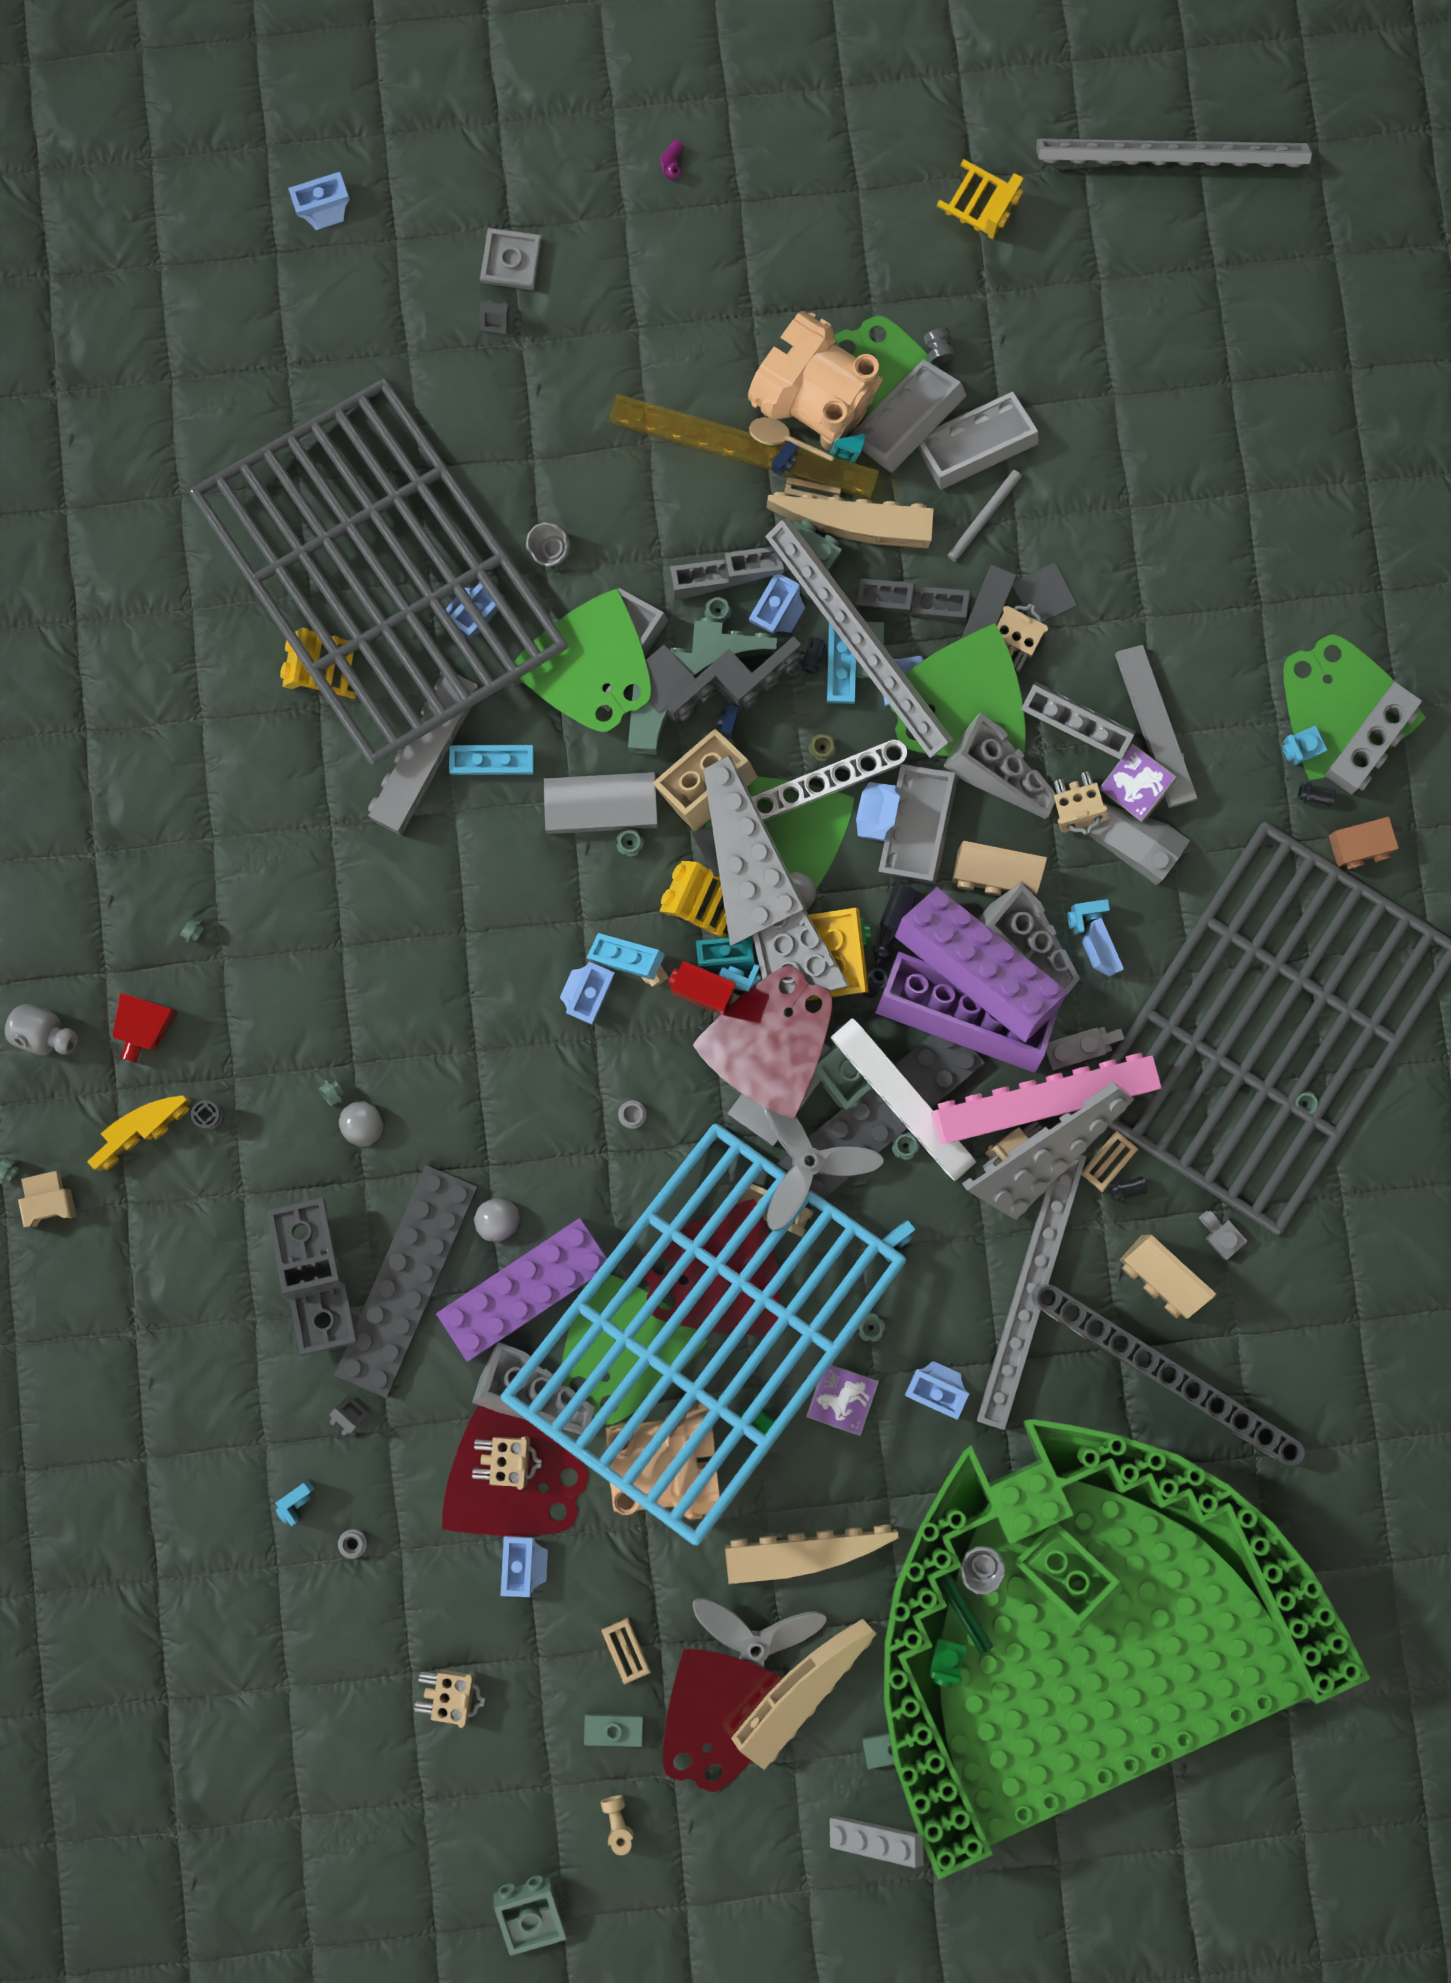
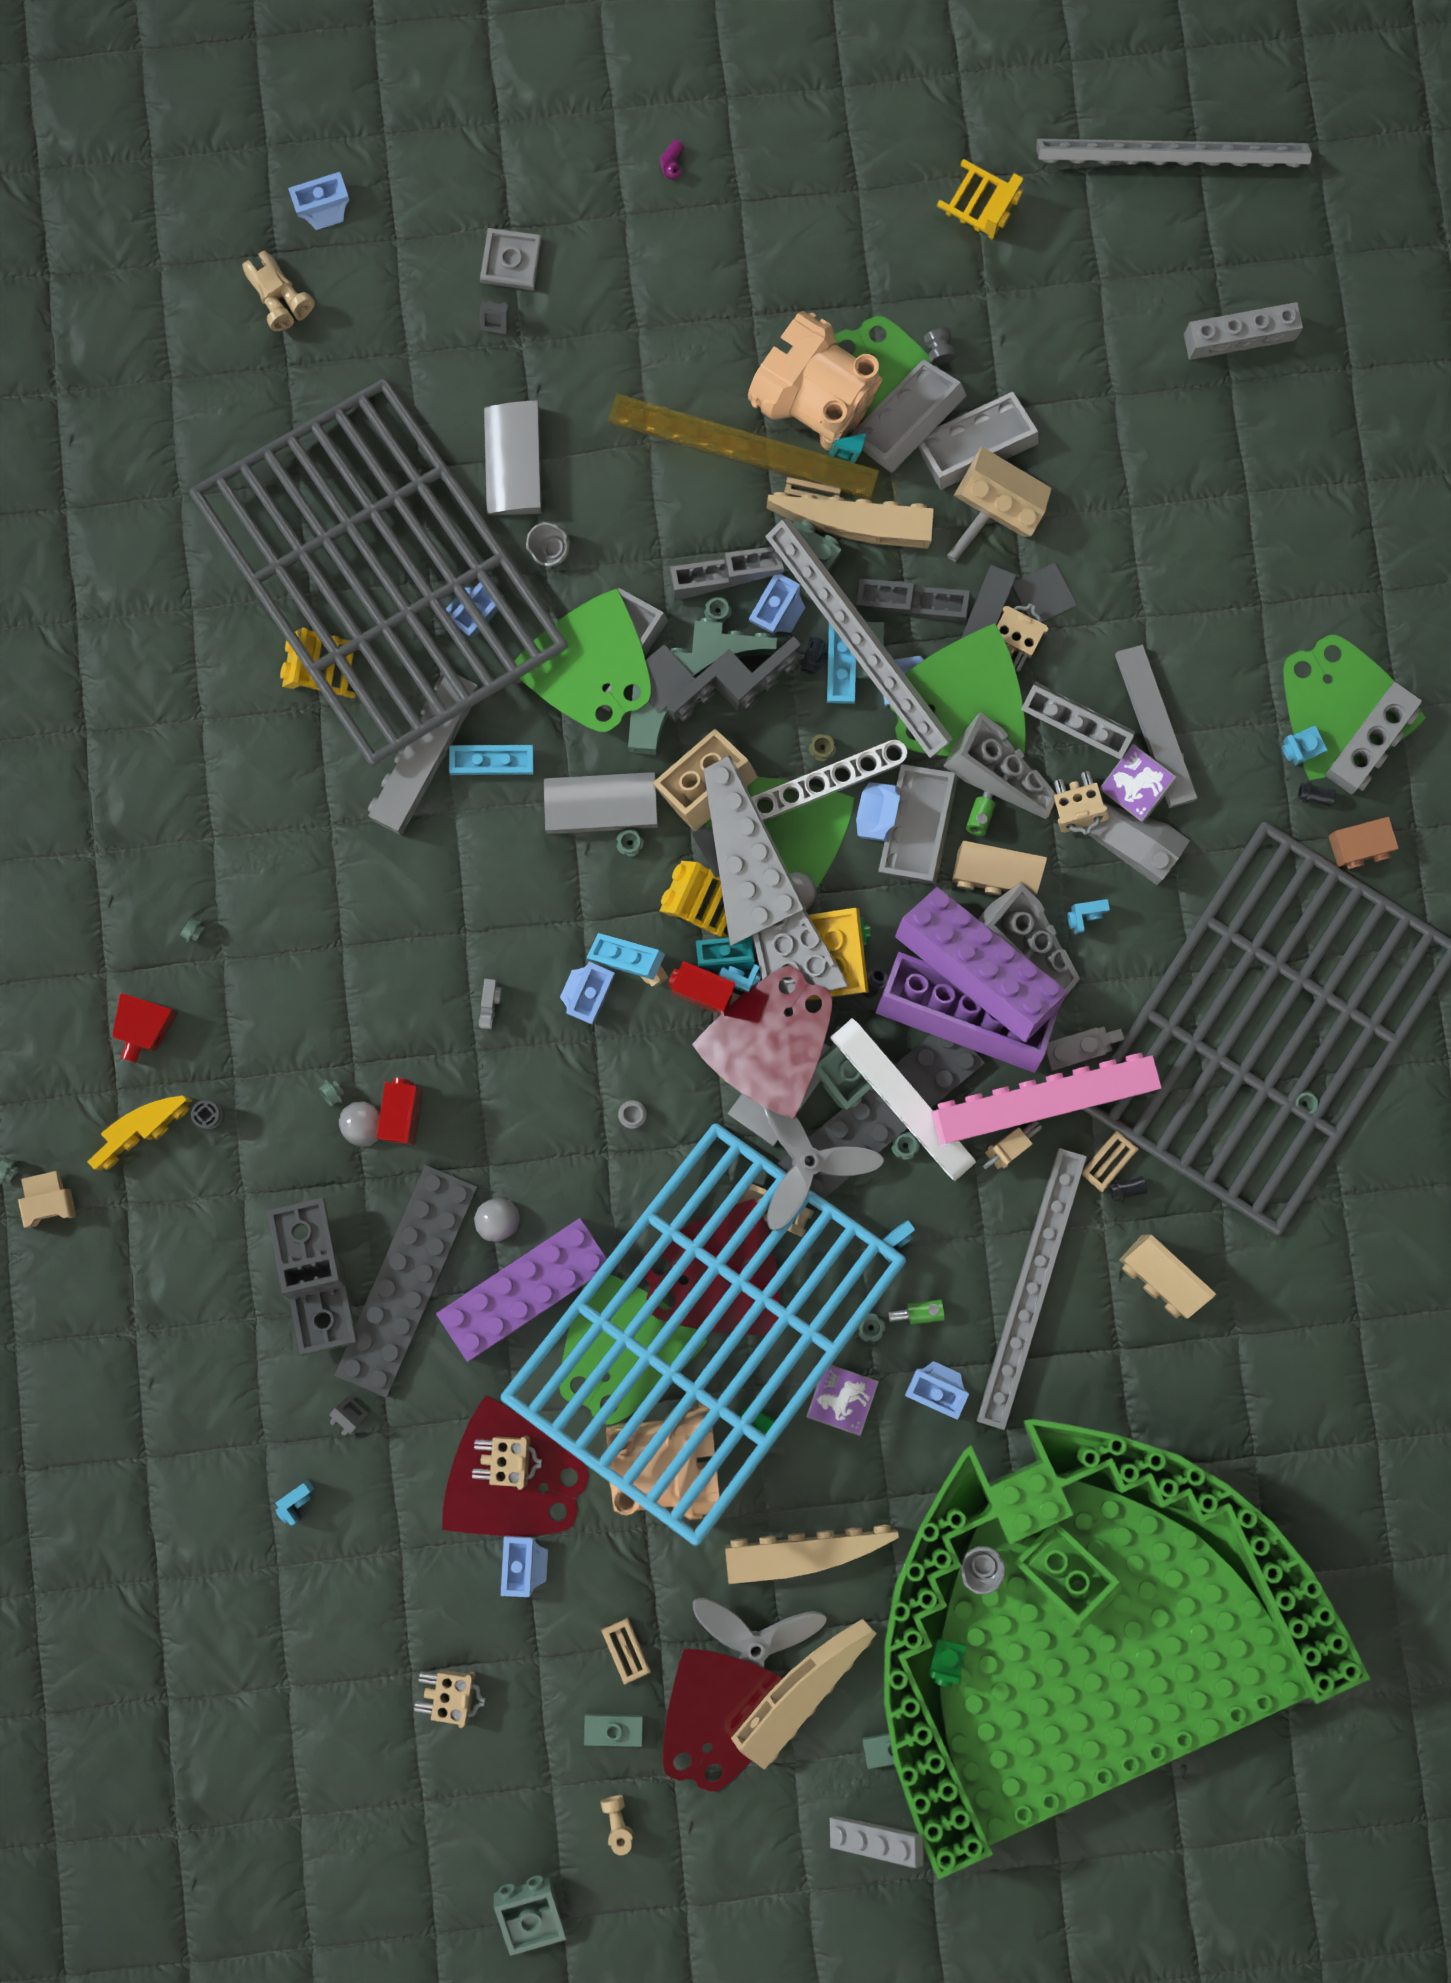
light grey piece [4,1004,78,1055] -> none
light grey plate [338,1529,367,1559] -> none
light grey wedge [472,1342,595,1434] -> none
dark blue plate [717,704,738,739] -> none
tan piece [749,417,835,461] -> none
dark blue plate [772,441,798,477] -> none
black wheel [872,883,918,966] -> none
dark green axle [936,1572,993,1654] -> none
light grey wing [962,1082,1134,1220] -> none
dark grey beam [1031,1284,1305,1466] -> none
light blue slope [1082,918,1124,977] -> none
light grey plate [1198,1210,1247,1260] -> none
none -> tan piece [242,250,315,331]
none -> red piece [376,1078,423,1145]
none -> light grey plate [479,979,502,1029]
none -> light grey slope [484,400,542,516]
none -> bright green piece [888,1300,944,1325]
none -> tan slope [954,447,1052,537]
none -> bright green piece [966,791,995,836]
none -> light grey brick [1184,302,1303,360]

